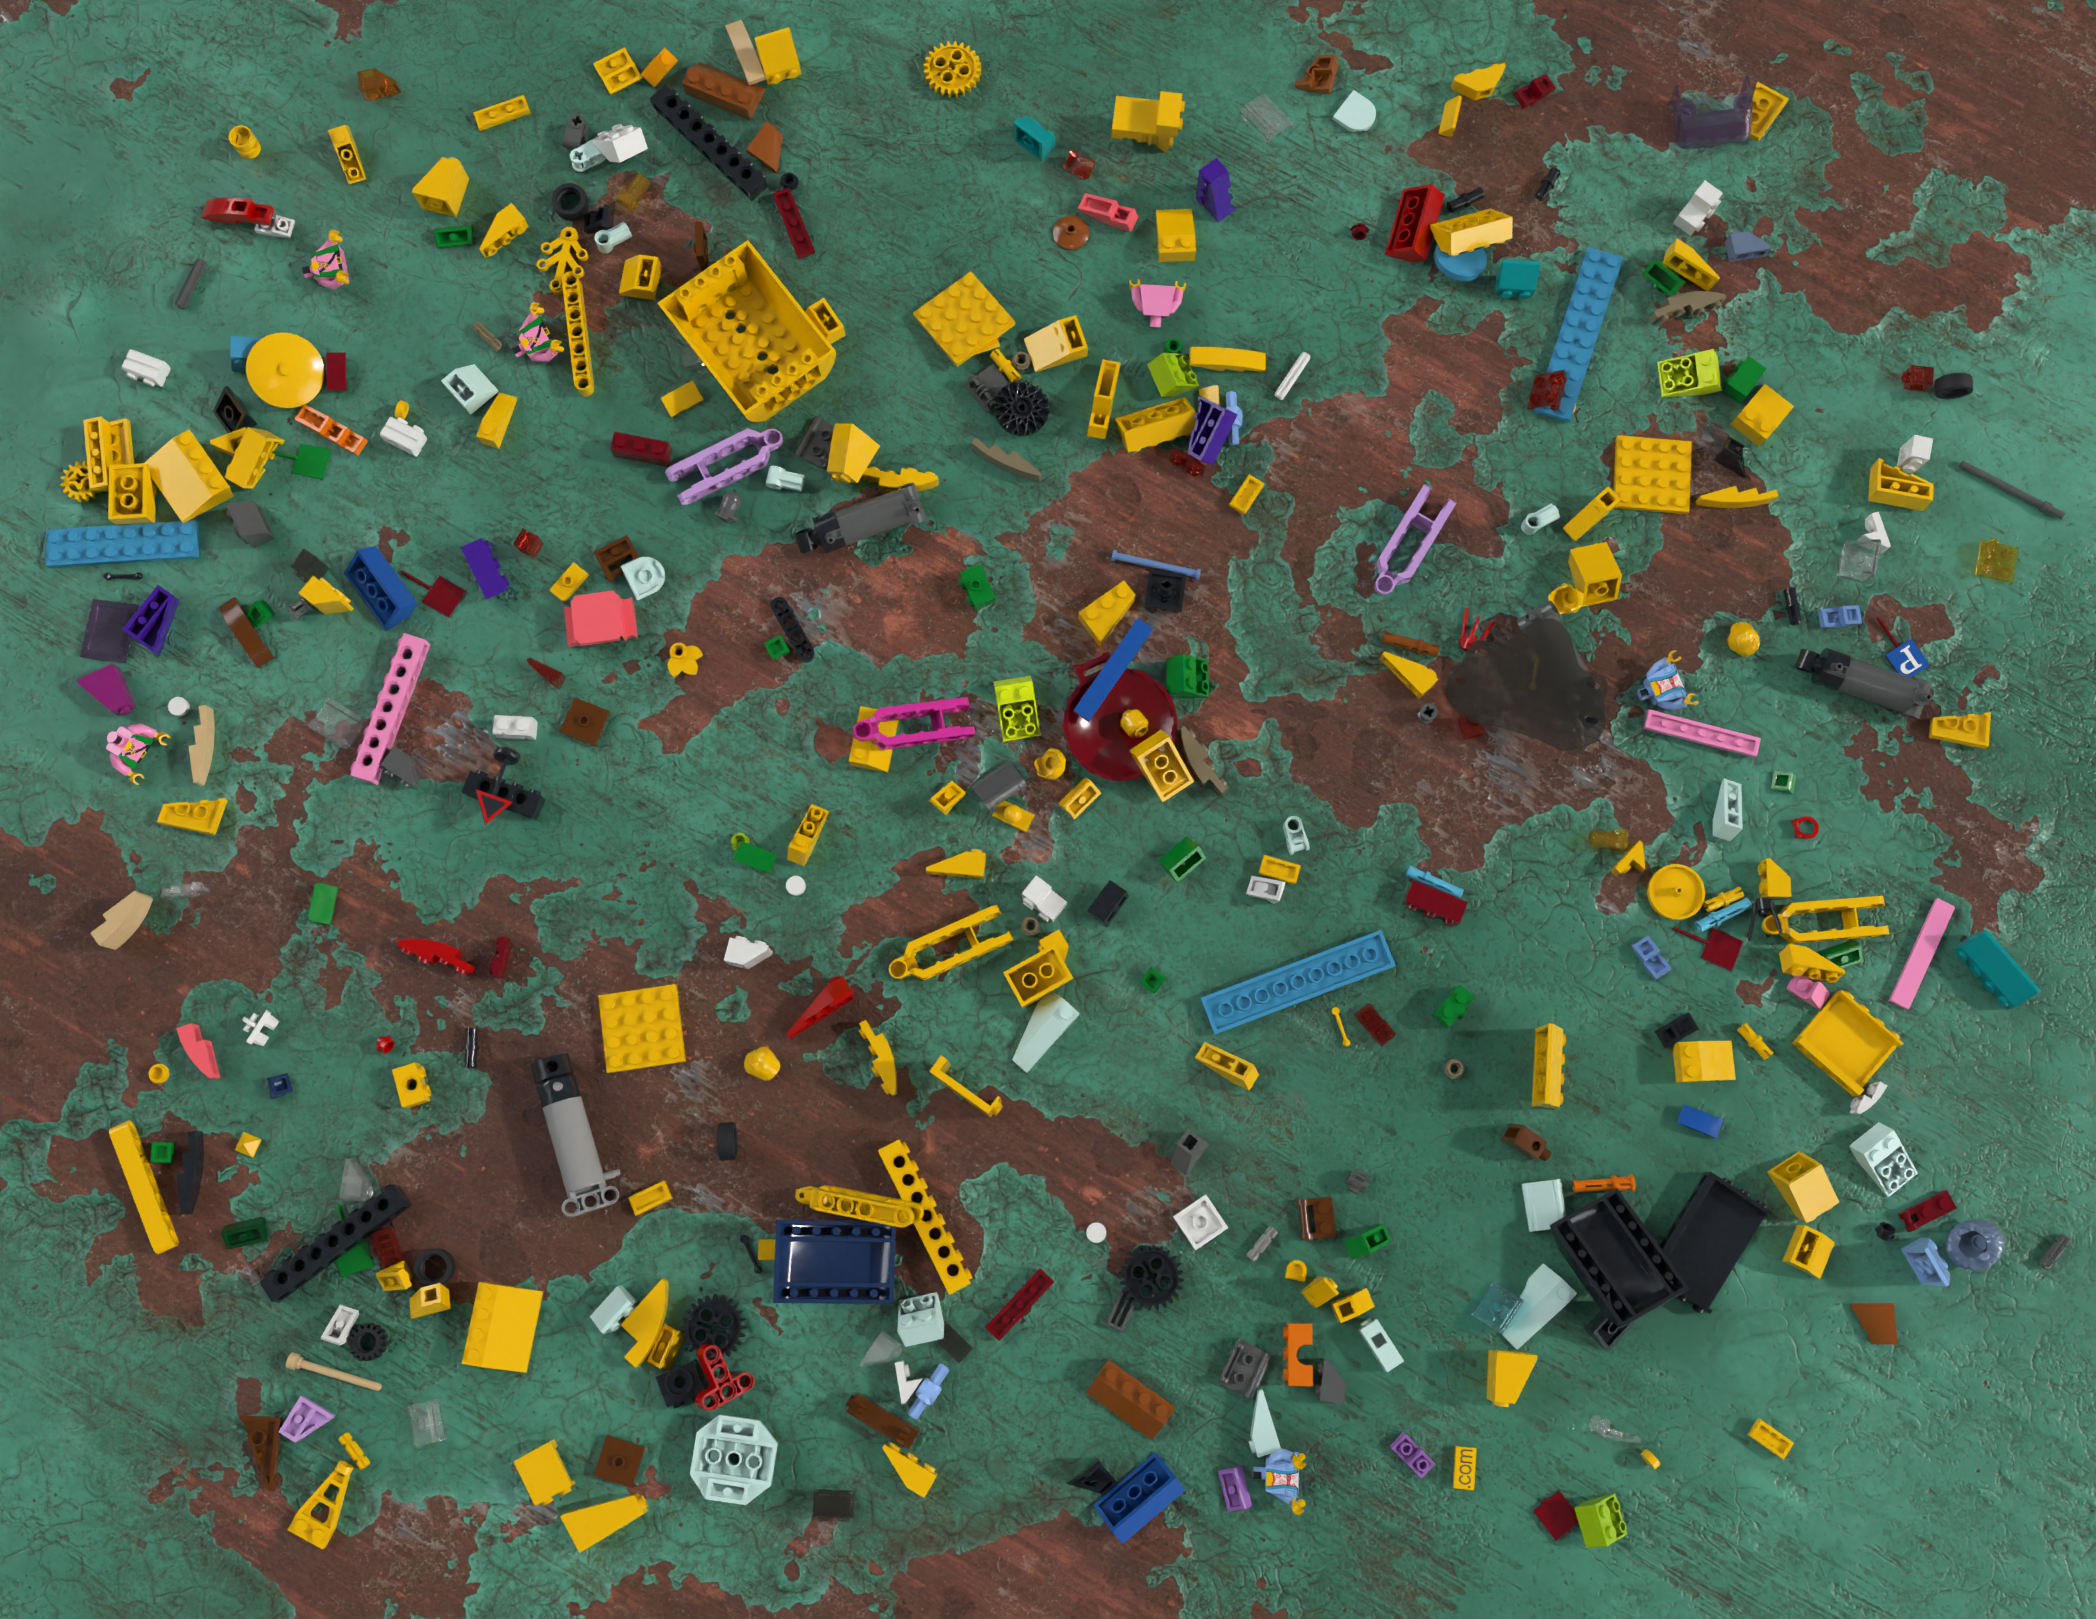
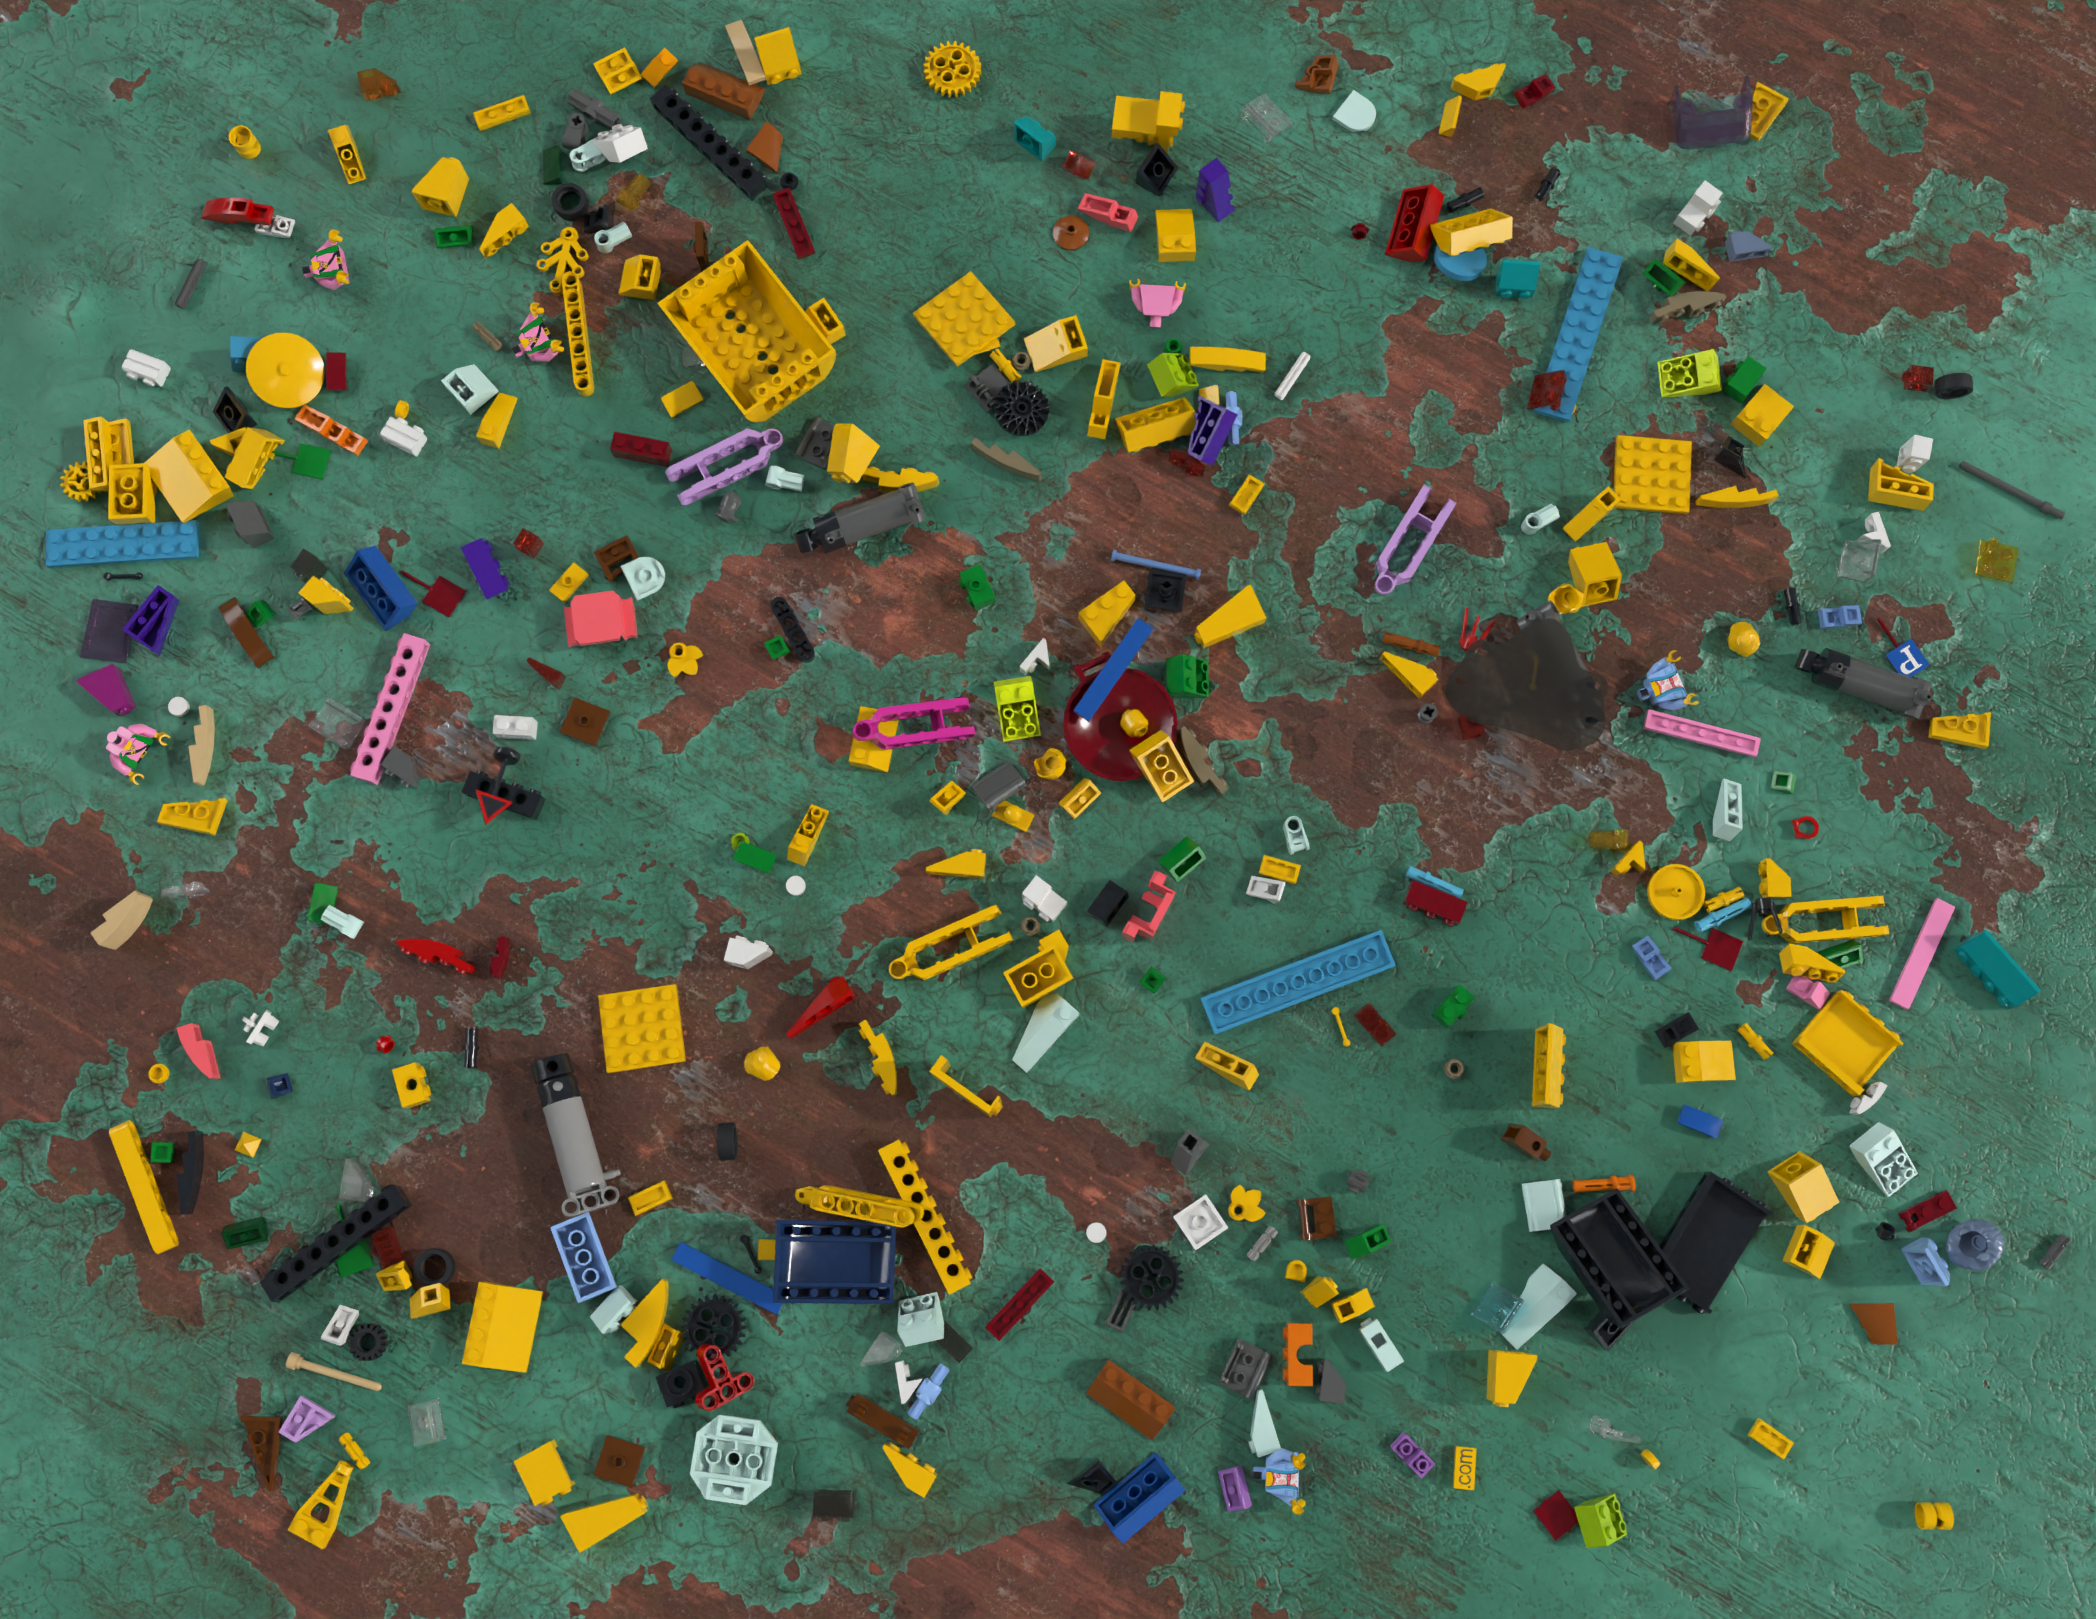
none -> light aqua piece [321,905,364,939]
none -> dark green slope [543,145,562,185]
none -> light blue slope [550,1212,617,1303]
none -> dark grey piece [567,89,621,130]
none -> blue tile [671,1242,783,1315]
none -> white slope [1019,638,1049,676]
none -> coral piece [1121,871,1176,943]
none -> black slope [1136,143,1178,196]
none -> yellow slope [1194,584,1266,649]
none -> yellow plate [1228,1185,1265,1222]
none -> yellow wheel [1915,1502,1954,1530]

